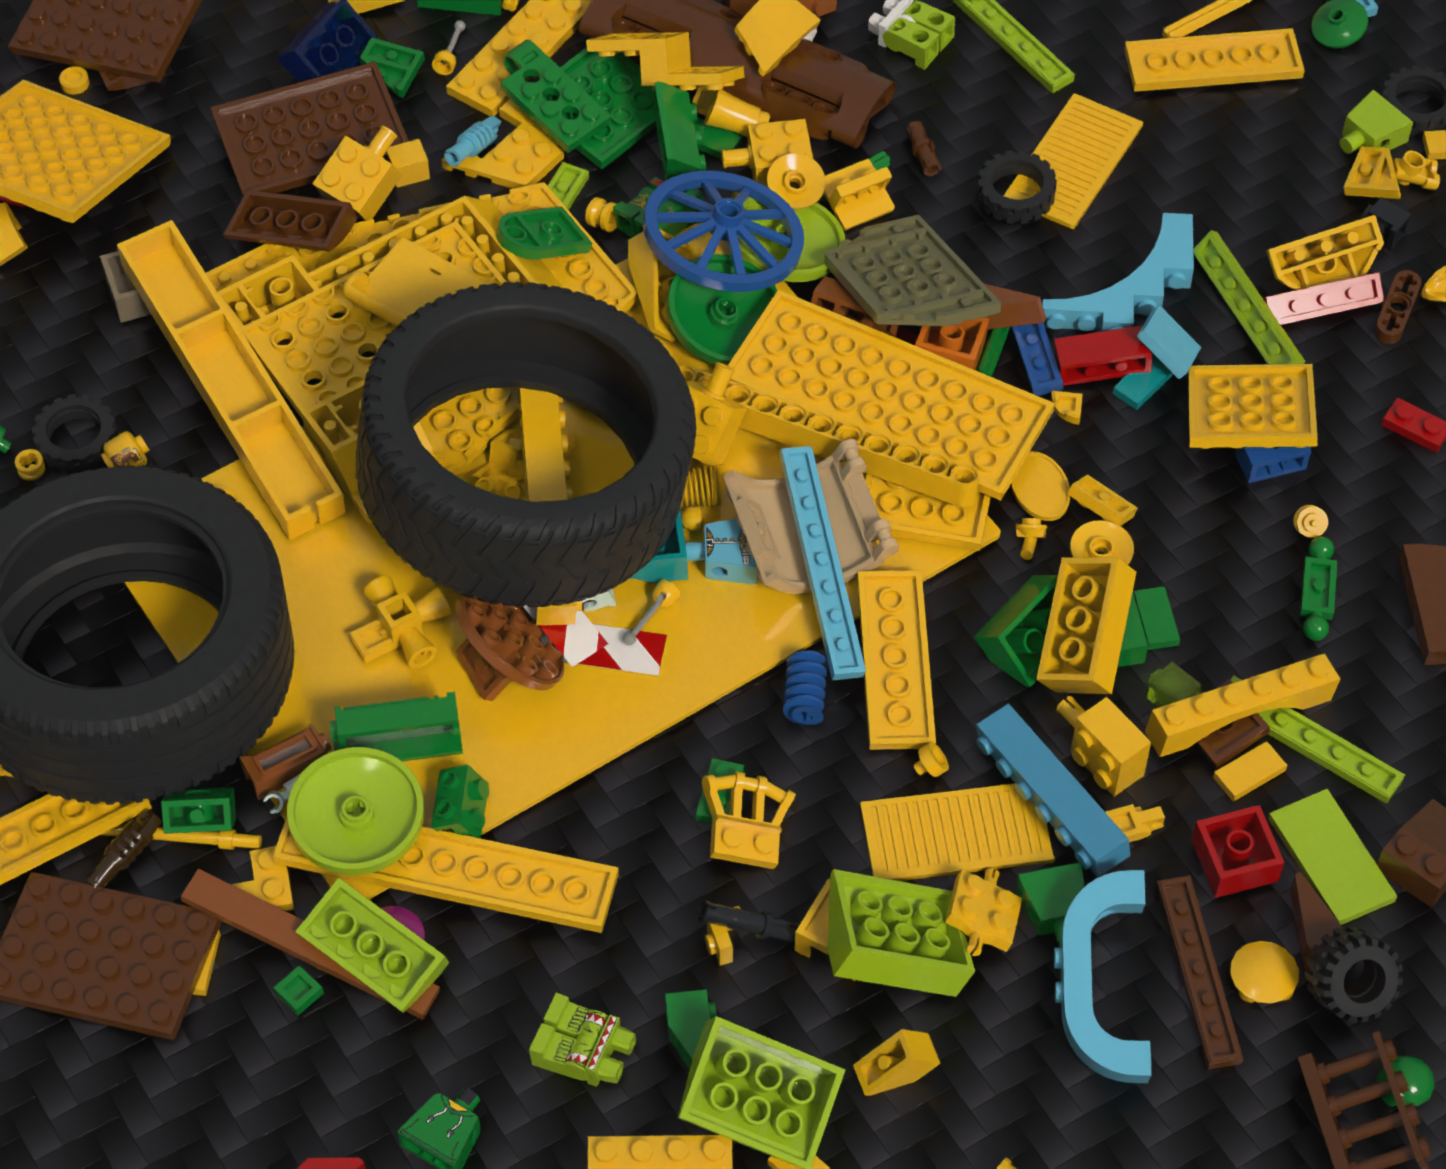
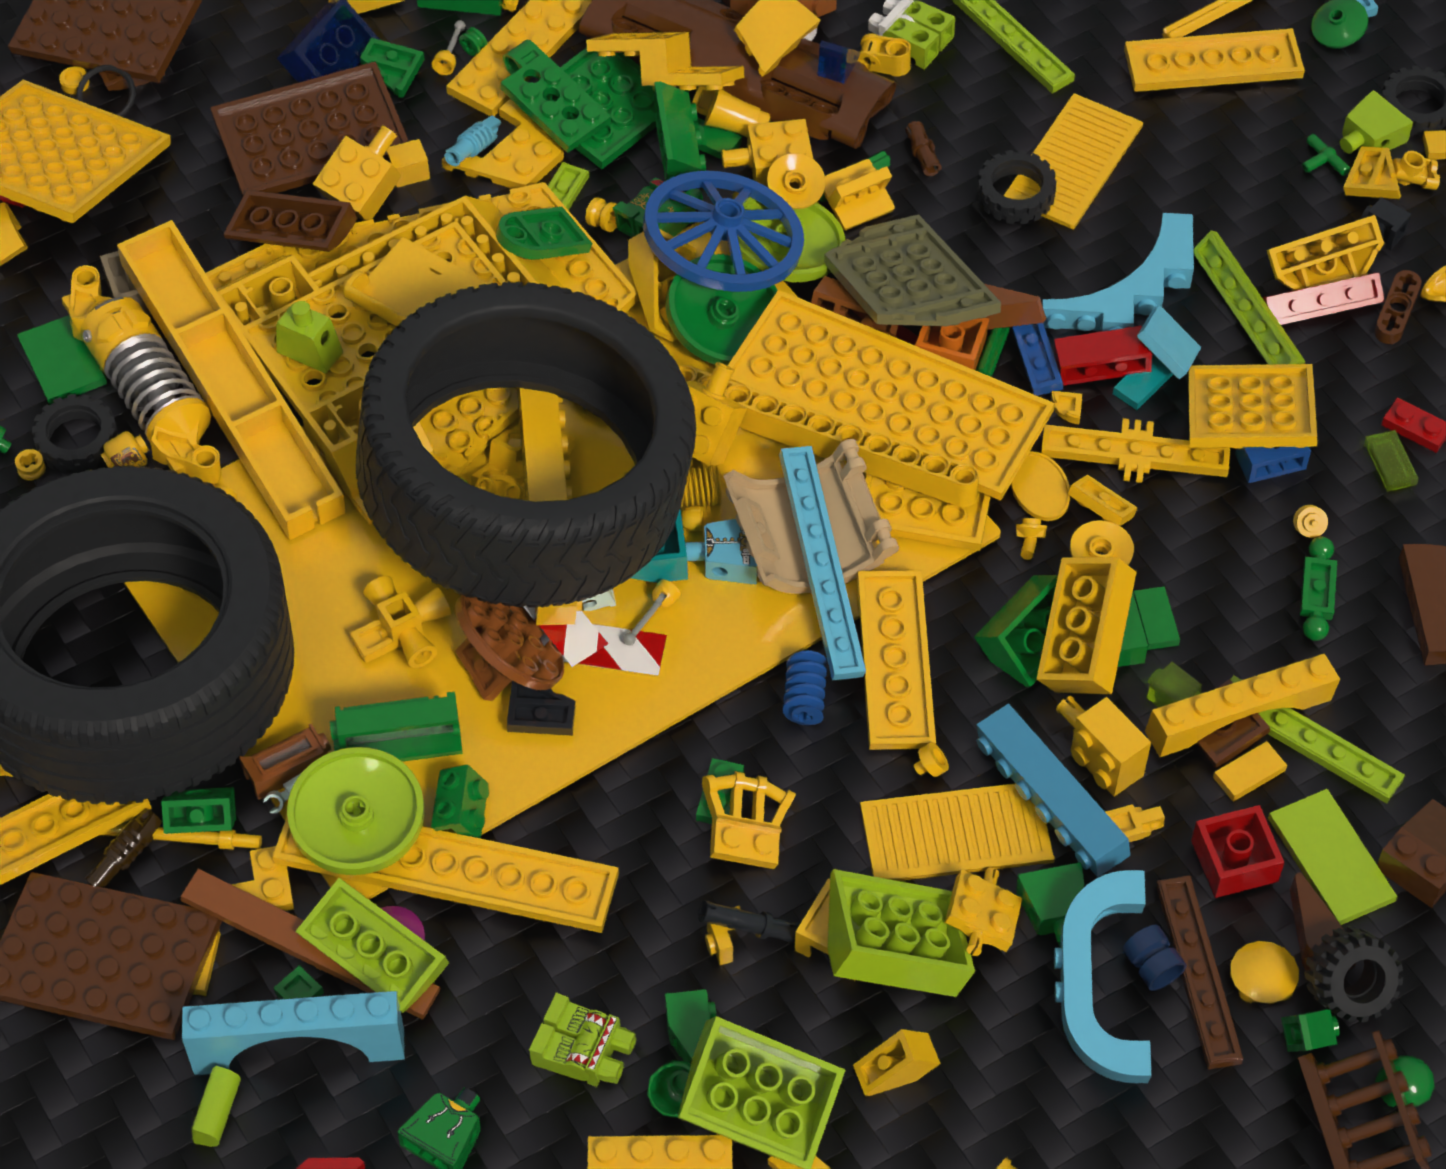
none -> green tile [17,315,107,406]
none -> yellow piece [62,265,221,485]
none -> black tyre [76,65,136,117]
none -> medium azure arch [182,991,405,1075]
none -> lime brick [192,1066,241,1147]
none -> lime torso [276,301,343,374]
none -> green bush [459,27,487,56]
none -> black wing [507,680,576,736]
none -> green hair [647,1060,691,1117]
none -> clear blue slope [818,41,860,84]
none -> yellow piece [855,33,911,77]
none -> yellow hinge [1041,418,1230,483]
none -> dark blue wheel [1122,925,1187,991]
none -> green slope [1281,1009,1339,1052]
none -> green piece [1302,134,1350,176]
none -> clear neon green tile [1365,430,1419,491]

